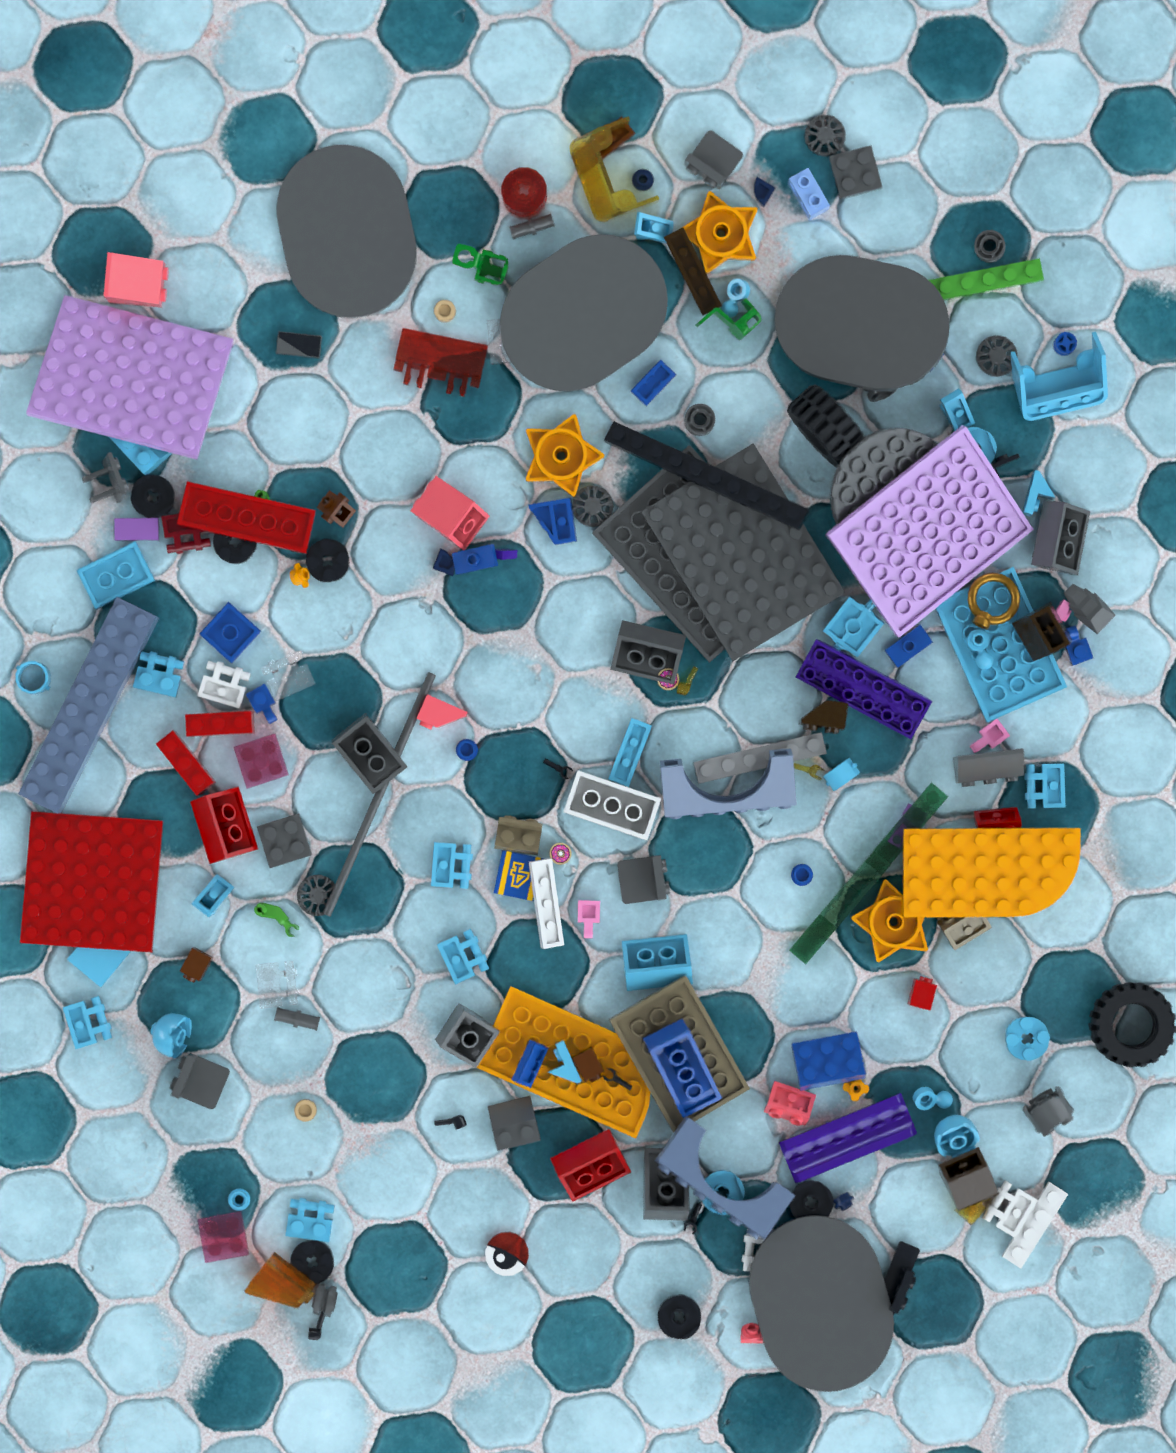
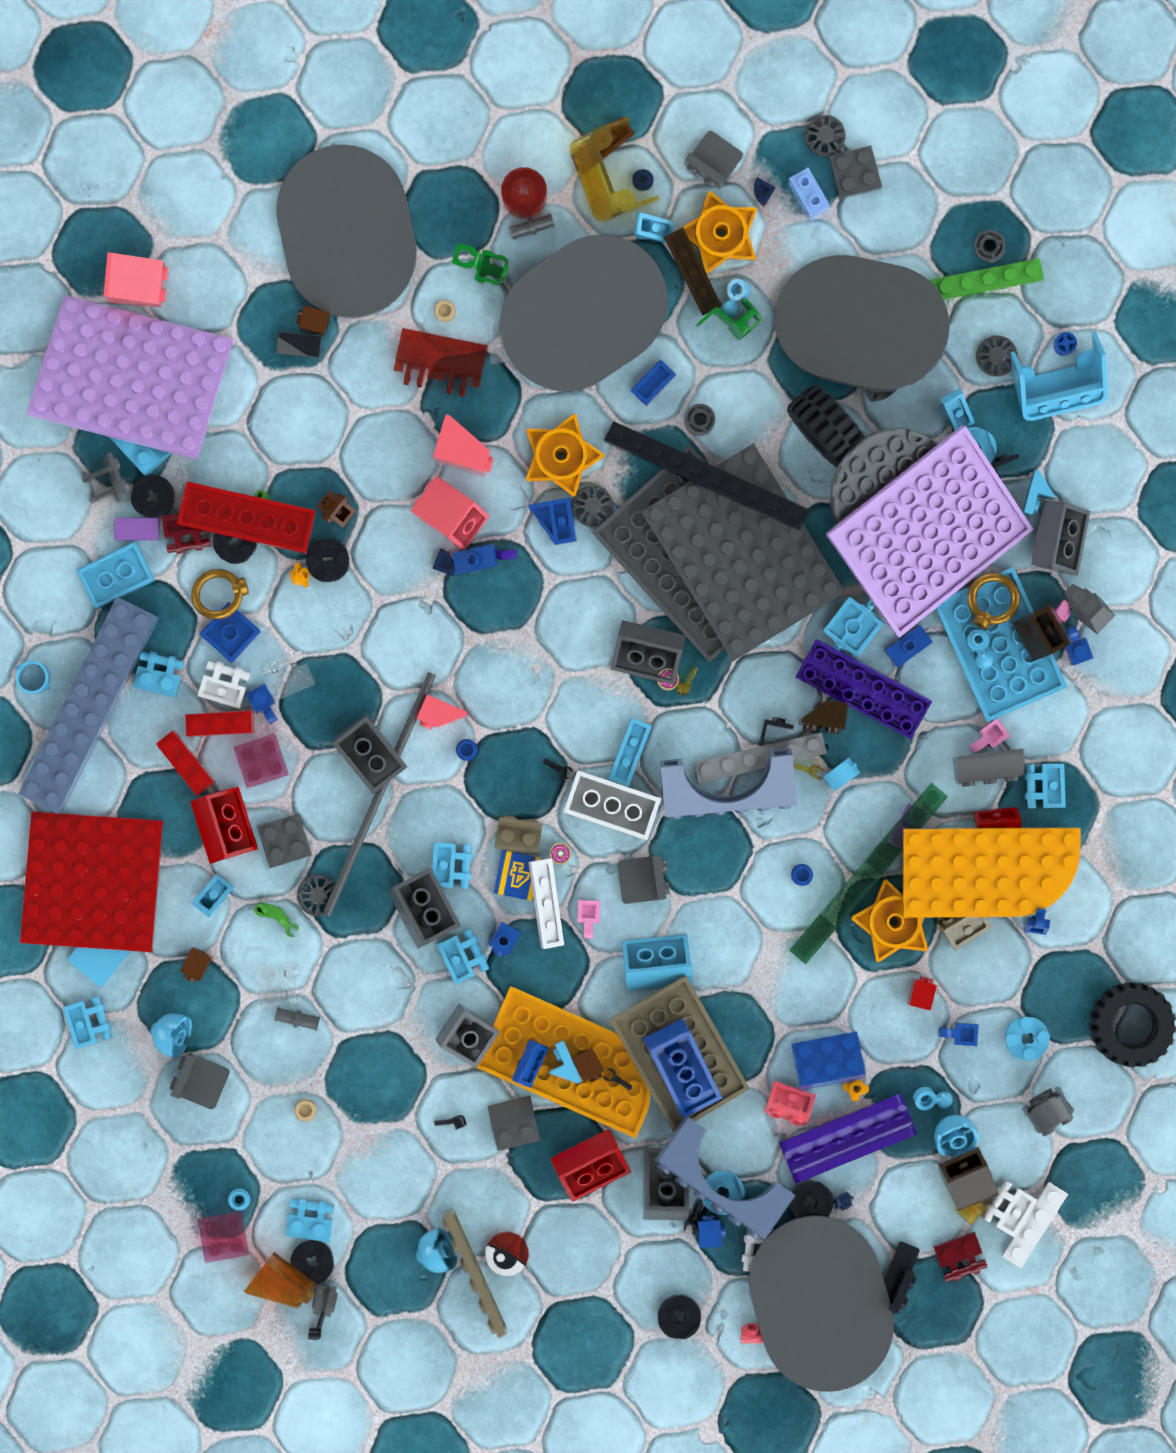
none -> pearl gold piece [191,569,249,620]
none -> reddish brown brick [296,306,331,337]
none -> dark grey slope [387,868,461,949]
none -> medium azure cylinder [416,1227,457,1273]
none -> coral slope [433,415,494,476]
none -> dark tan plate [442,1208,507,1338]
none -> blue brick [489,922,521,957]
none -> blue brick [697,1214,725,1248]
none -> black bracket [759,717,794,746]
none -> dark red plate [933,1232,988,1282]
none -> blue plate [938,1022,979,1046]
none -> blue plate [1024,908,1050,935]

